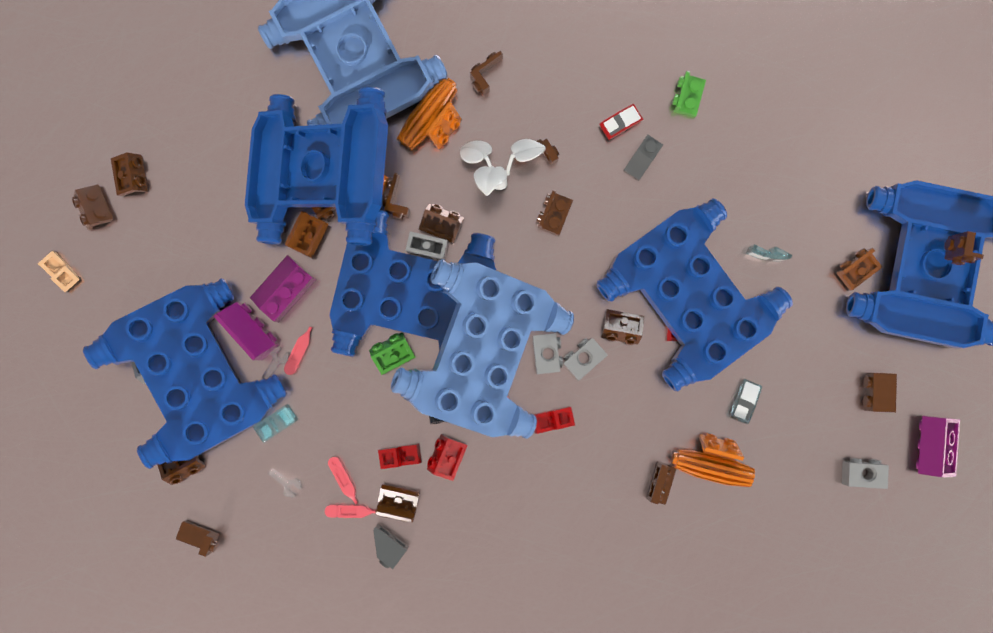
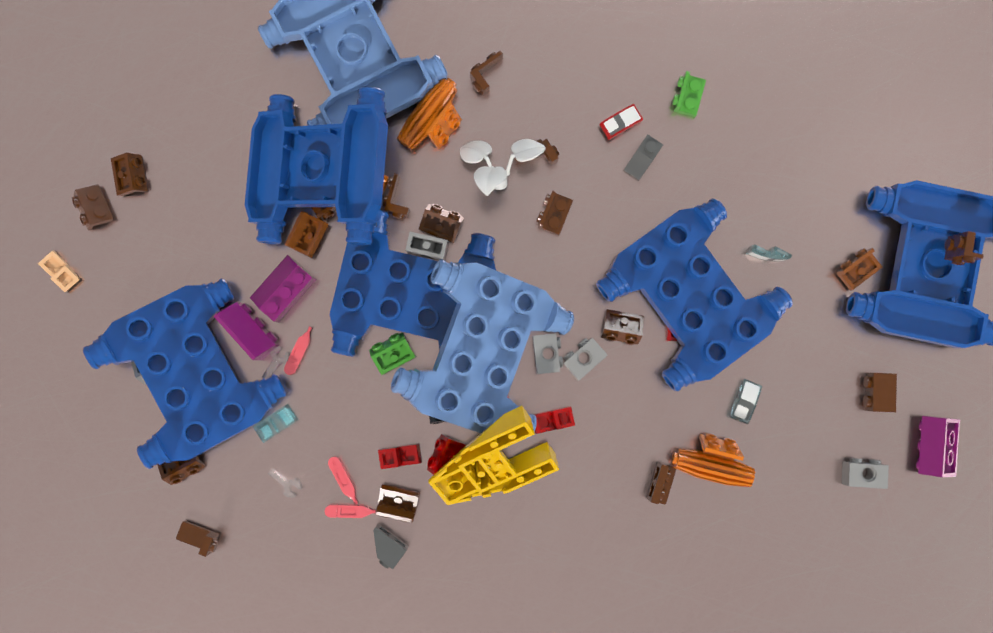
none -> yellow wedge [428,406,559,505]

